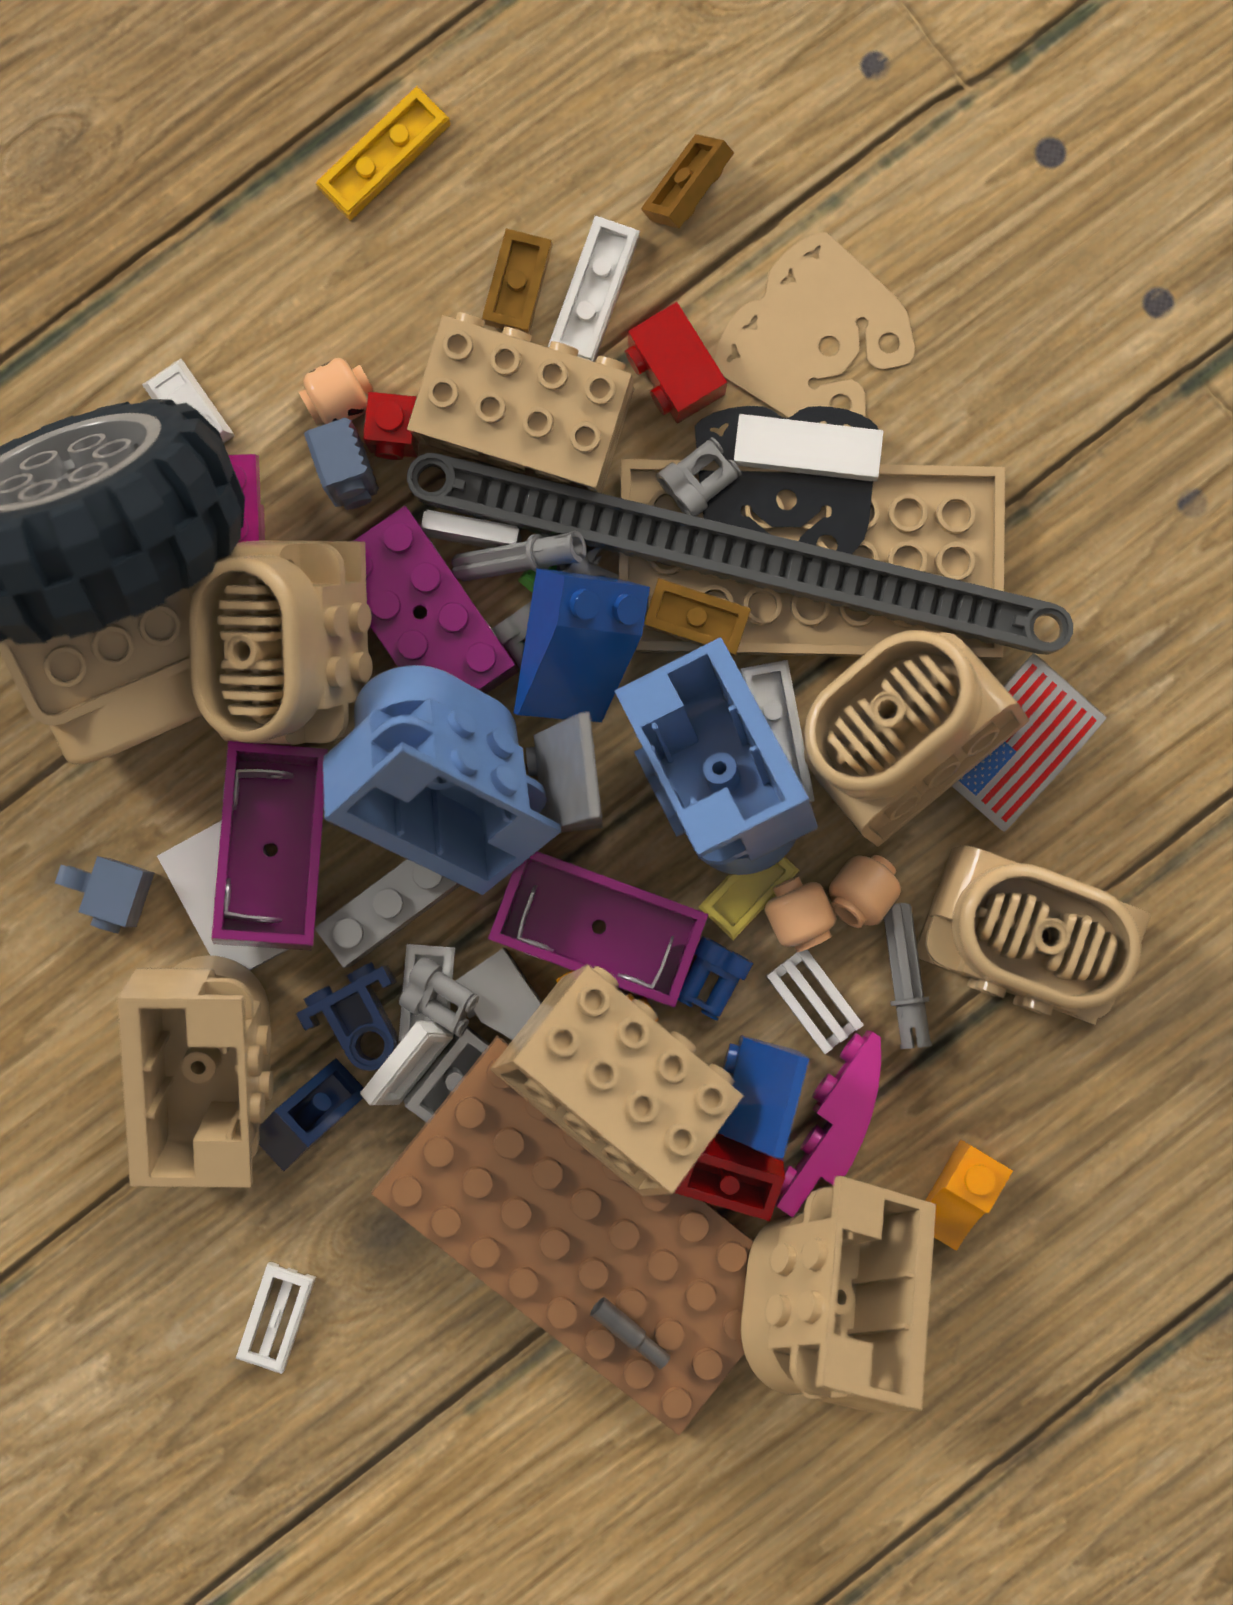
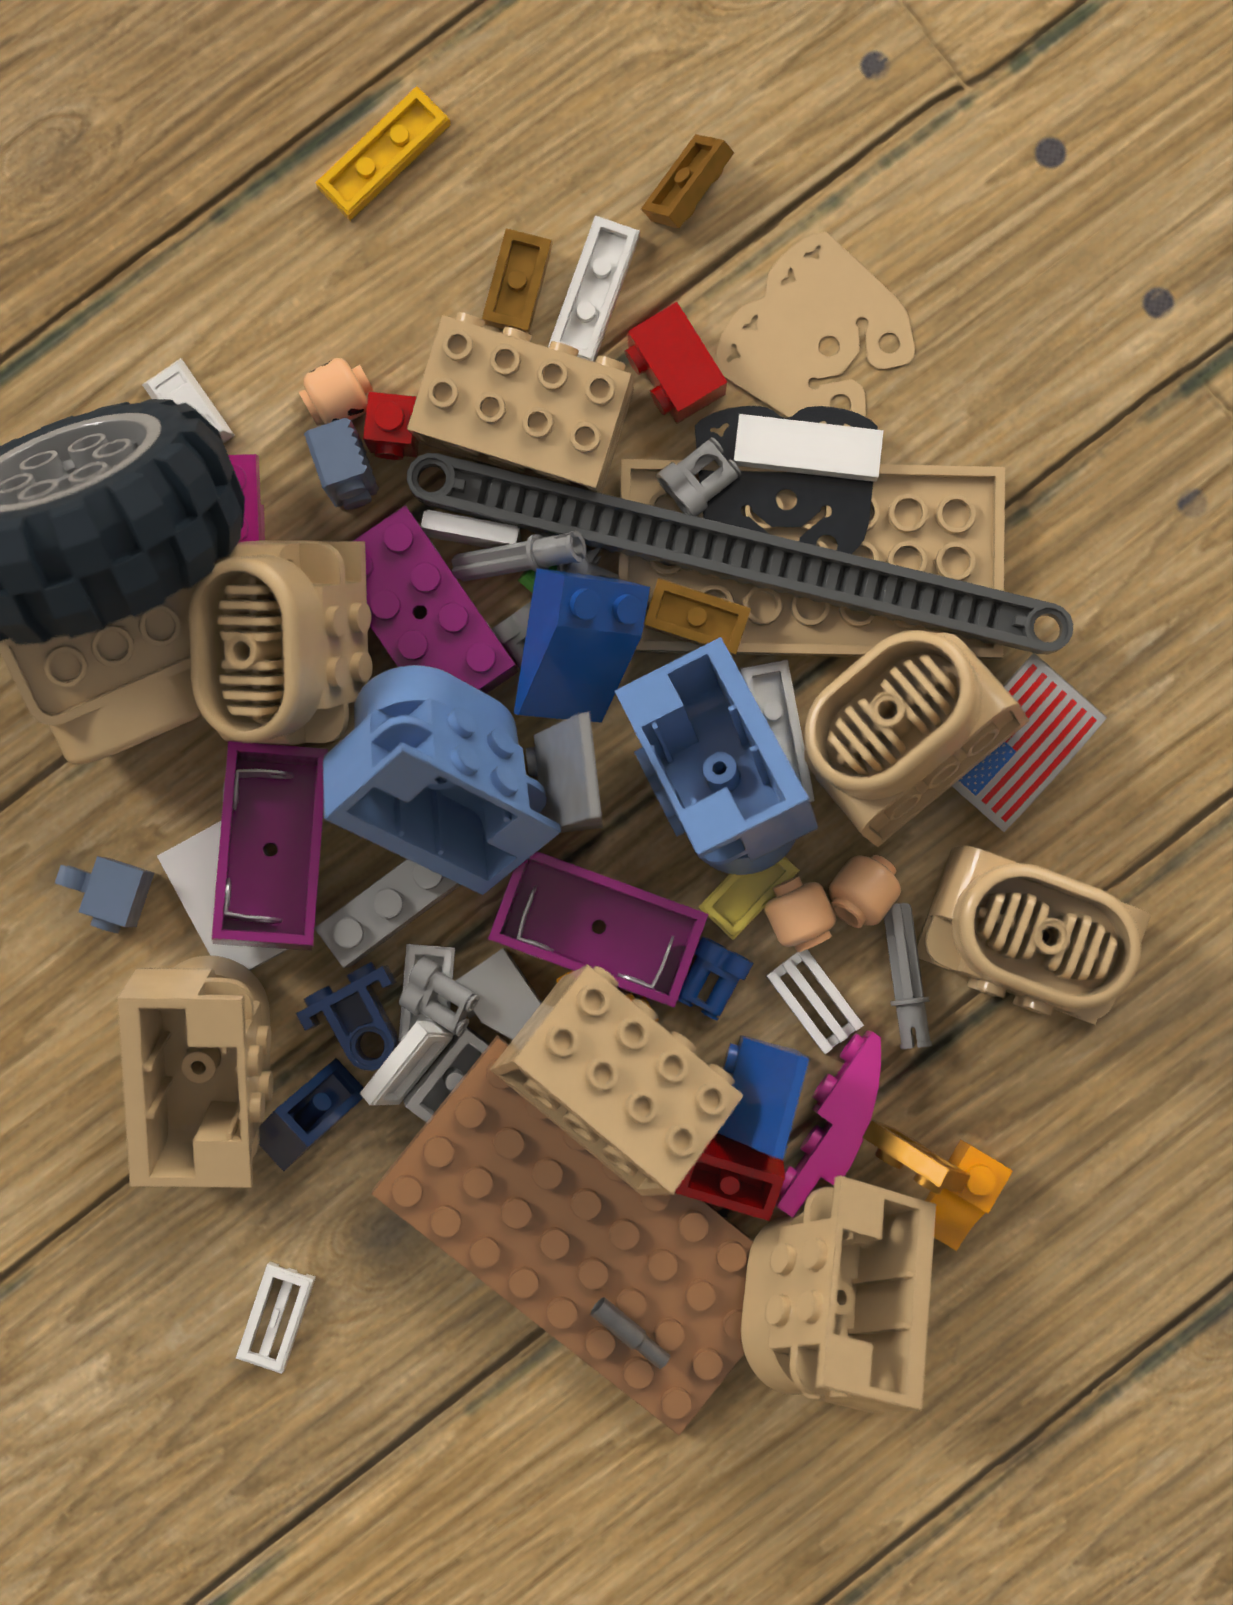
none -> pearl gold plate [862,1120,971,1194]

